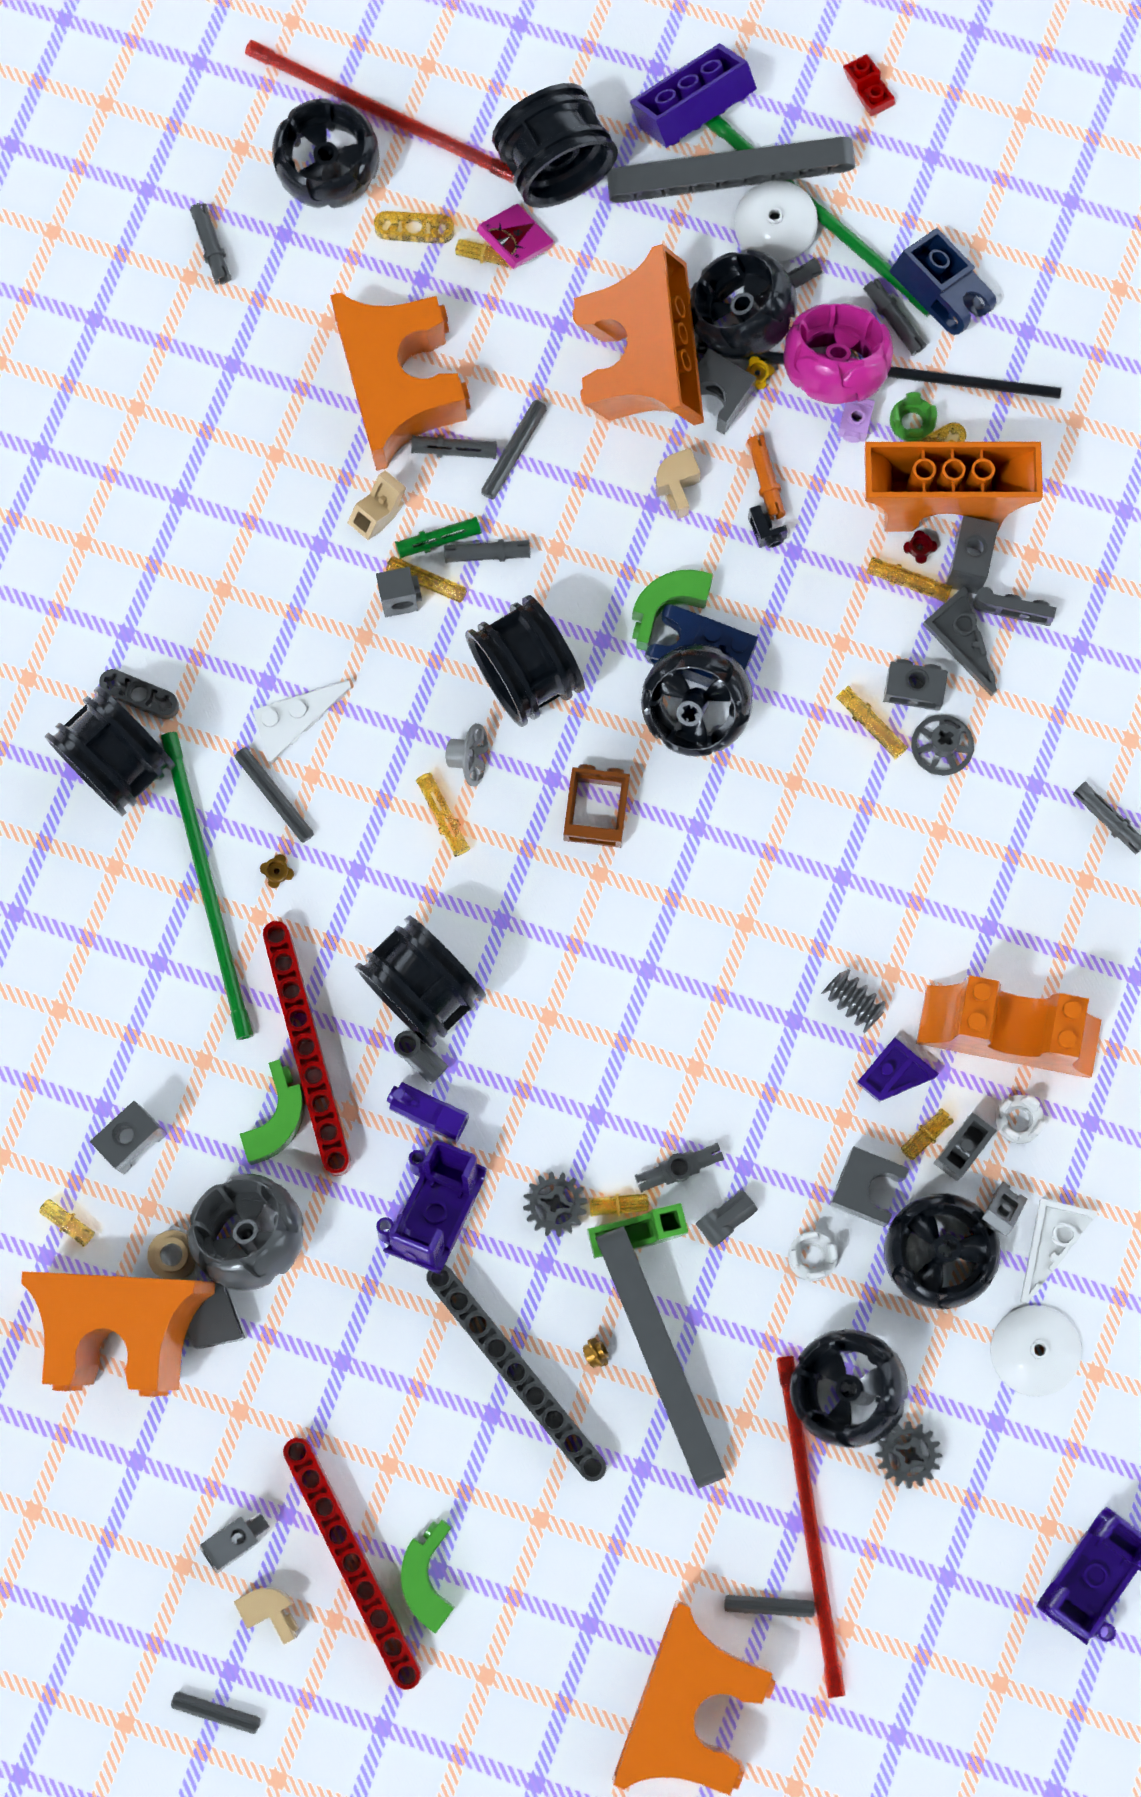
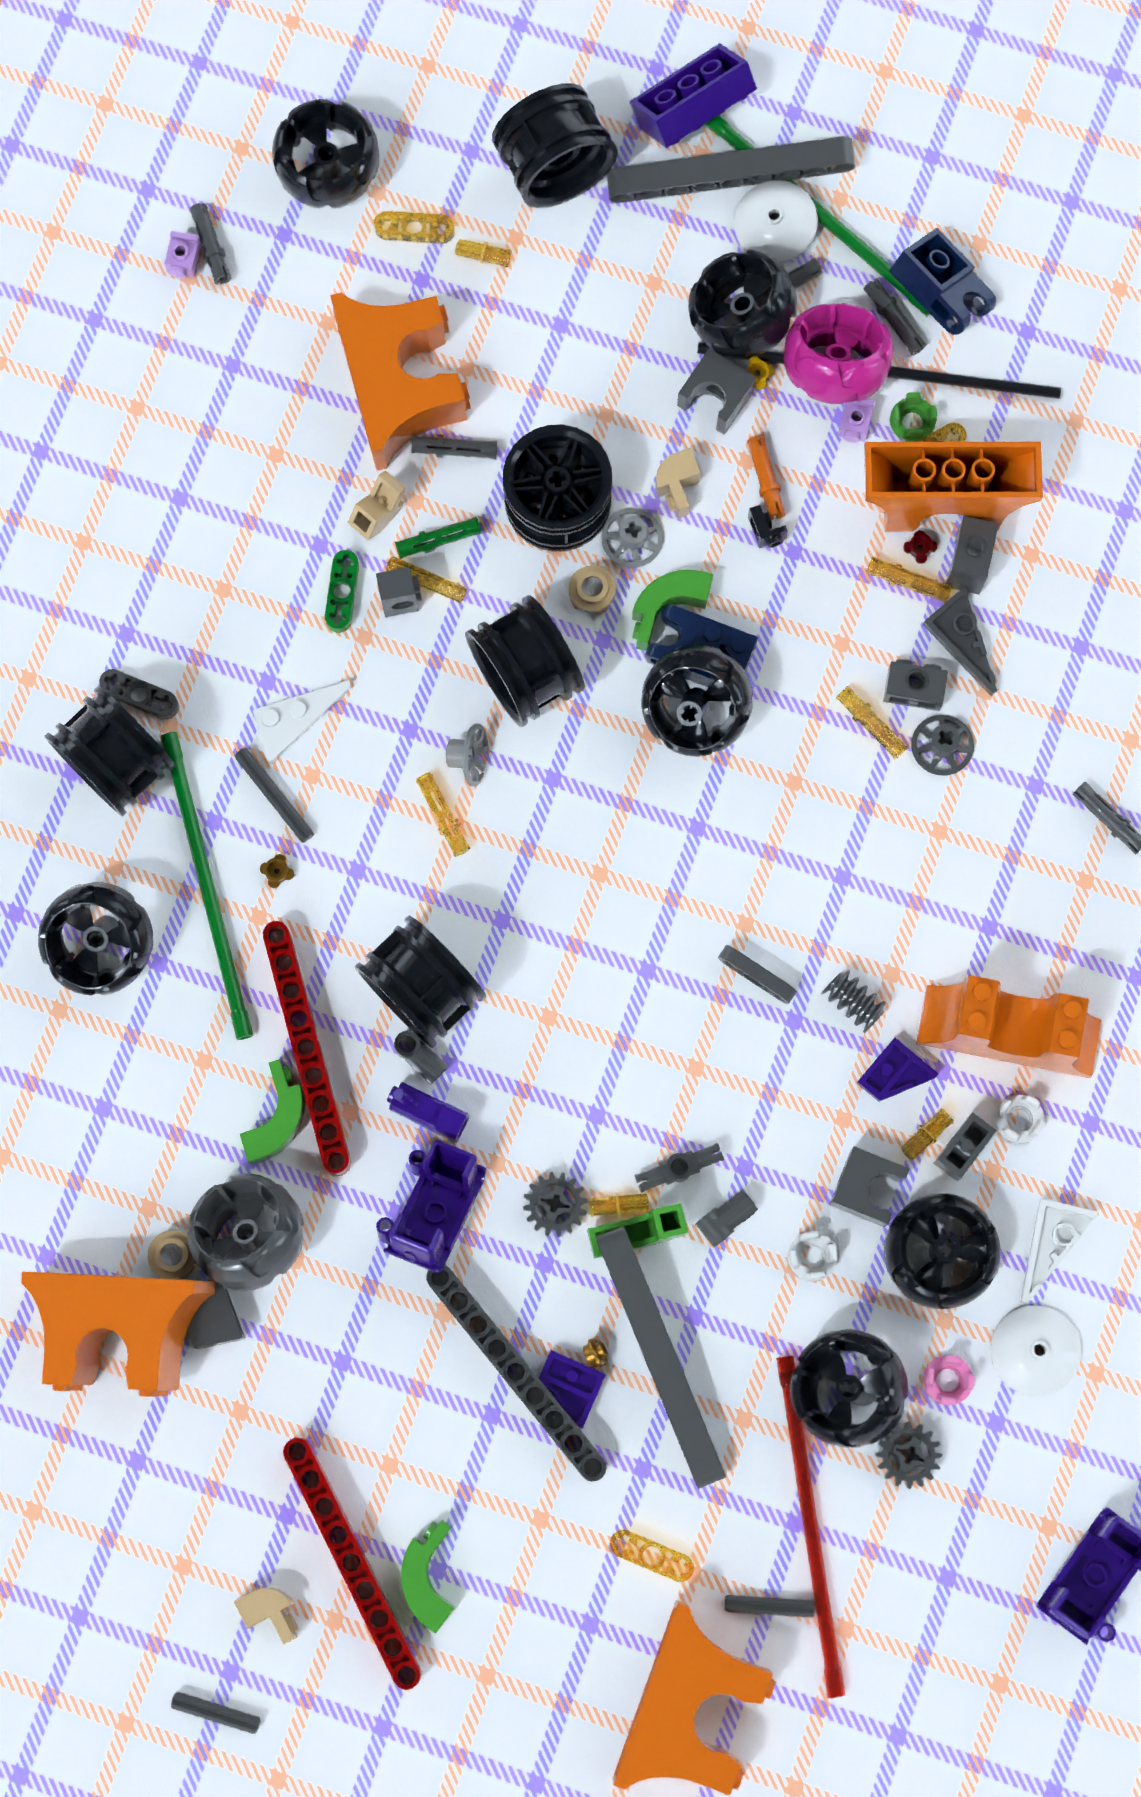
clear yellow axle [39,1199,96,1247] -> none
dark grey piece [89,1100,167,1175] -> none
dark grey torso [199,1512,269,1574] -> none
clear red piece [245,39,514,184] -> none
dark grey pin [444,539,531,563] -> none
dark pink tile [476,203,554,270] -> none
dark grey axle [481,400,546,500] -> none
dark orange window [563,764,630,848] -> none
orange piece [572,244,704,425] -> none
red slope [843,54,895,117] -> none
dark grey plate [973,587,1057,626] -> none
dark grey plate [982,1181,1028,1236] -> none
none -> black wheel [38,882,153,995]
none -> lavender brick [164,231,202,279]
none -> green beam [325,550,359,633]
none -> black wheel [503,424,612,552]
none -> dark purple wing [539,1350,606,1429]
none -> tan piece [569,565,616,616]
none -> light grey wheel [601,508,663,568]
none -> clear yellow beam [610,1529,694,1582]
none -> dark grey beam [718,945,797,1004]
none -> bright pink piece [923,1355,975,1405]

